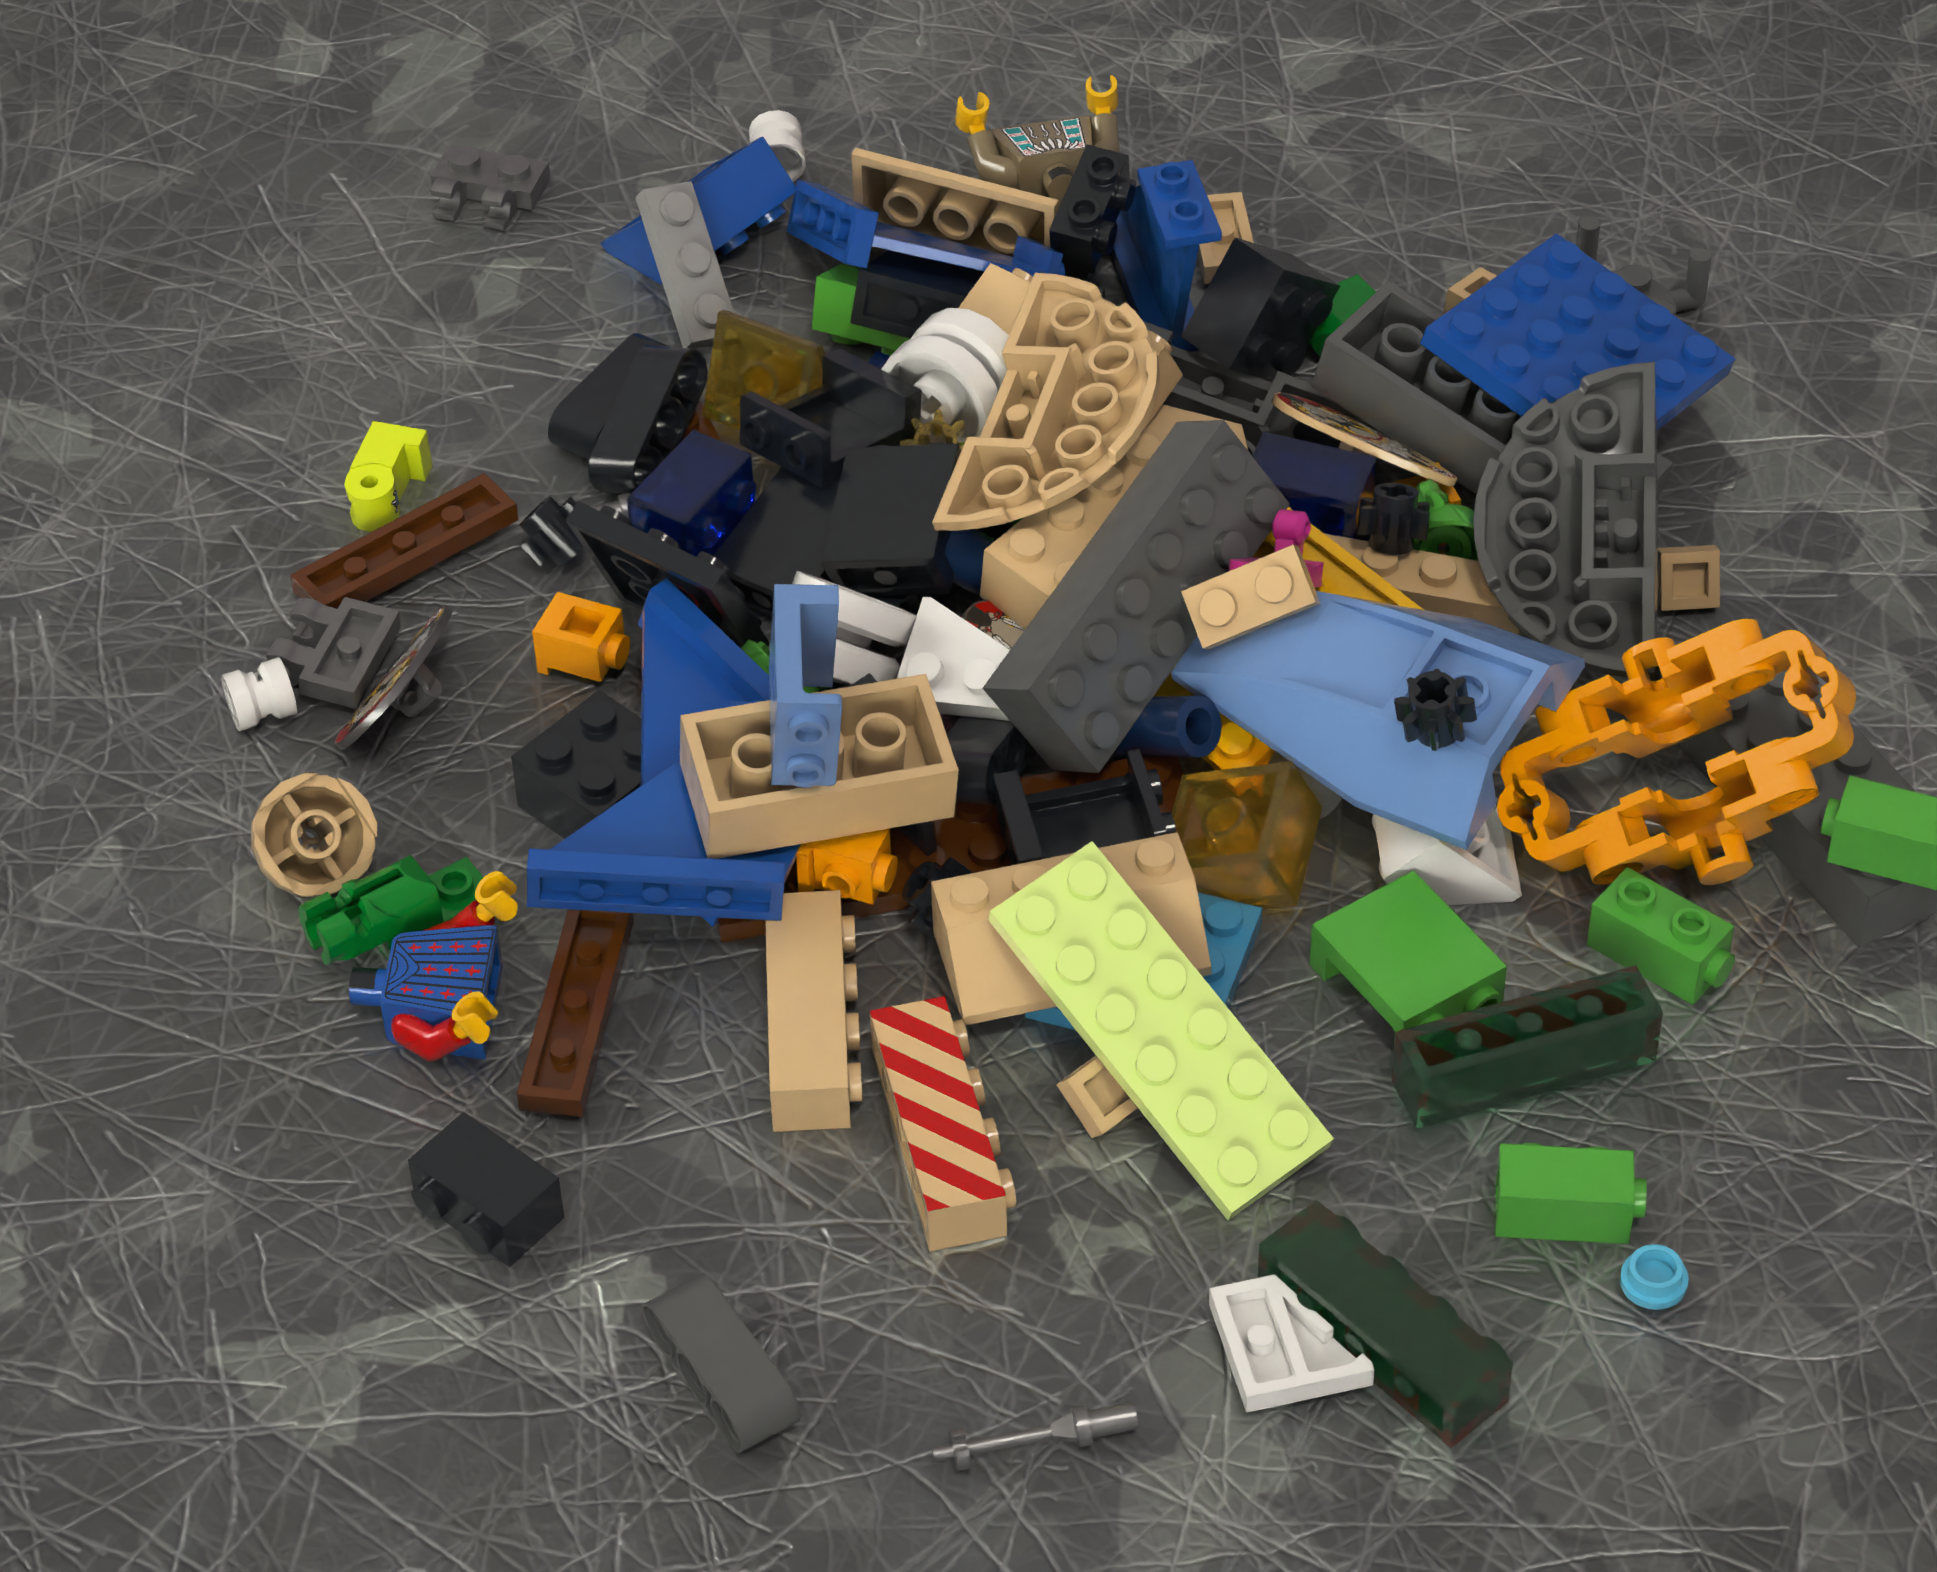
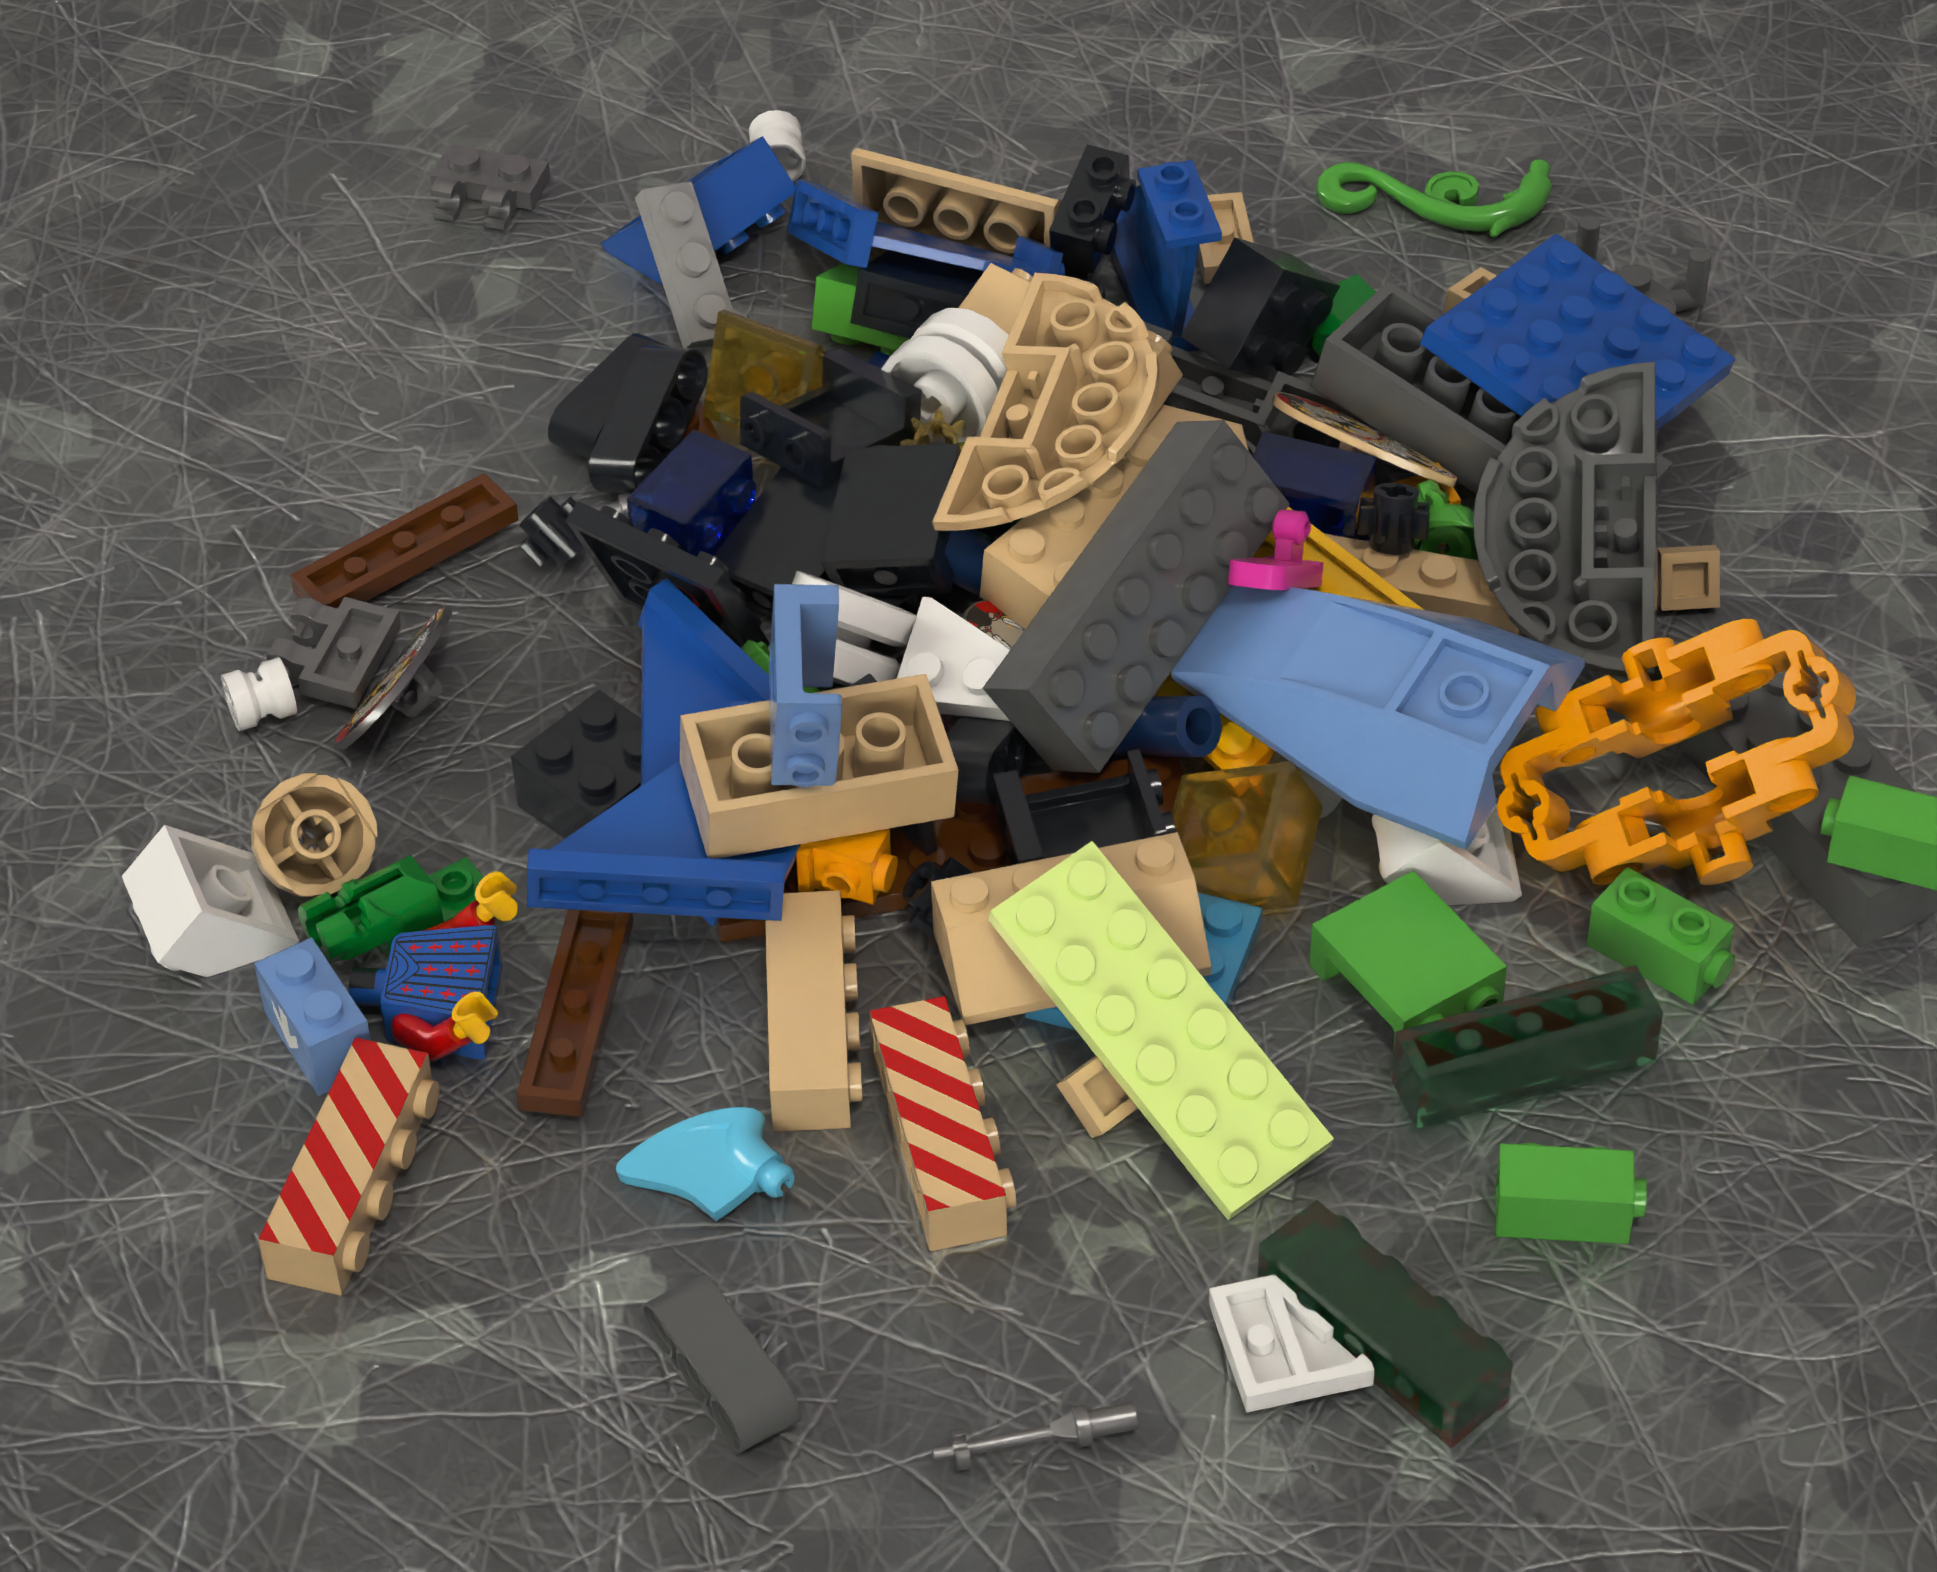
neon yellow leg [344,421,433,532] -> none
black brick [408,1112,565,1267] -> none
light orange brick [532,592,630,682] -> none
dark tan torso [955,75,1120,201] -> none
tan plate [1181,545,1321,650] -> none
black gear [1394,669,1477,751] -> none
medium azure plate [1620,1244,1689,1310] -> none
none -> white slope [122,825,299,977]
none -> medium blue brick [254,937,371,1096]
none -> tan brick [258,1037,439,1296]
none -> medium azure arm [616,1107,794,1222]
none -> bright green plant [1316,159,1552,238]

